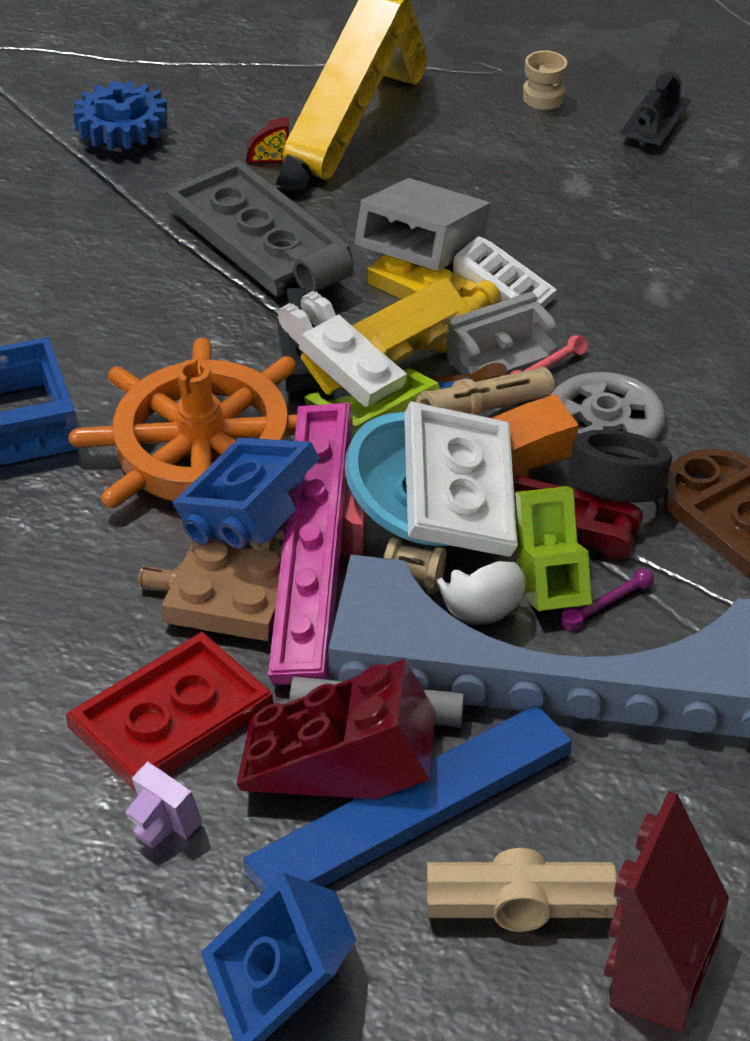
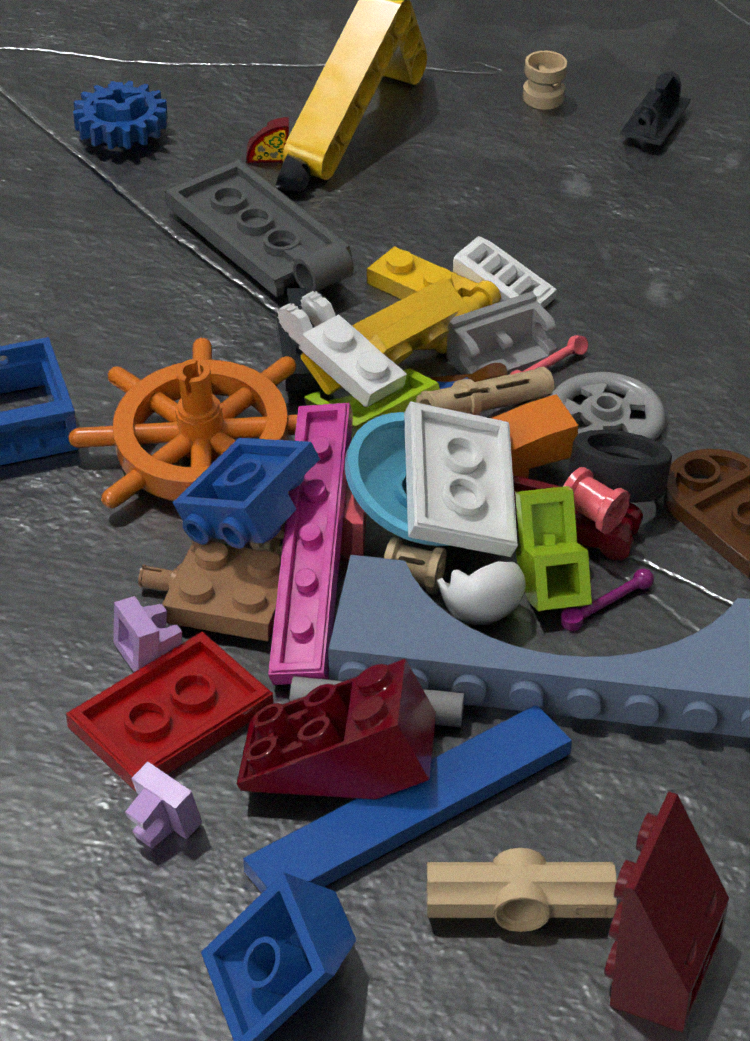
light grey brick [354,178,491,271] -> none
none -> lavender tile [113,596,182,672]
none -> coral bush [563,467,630,534]

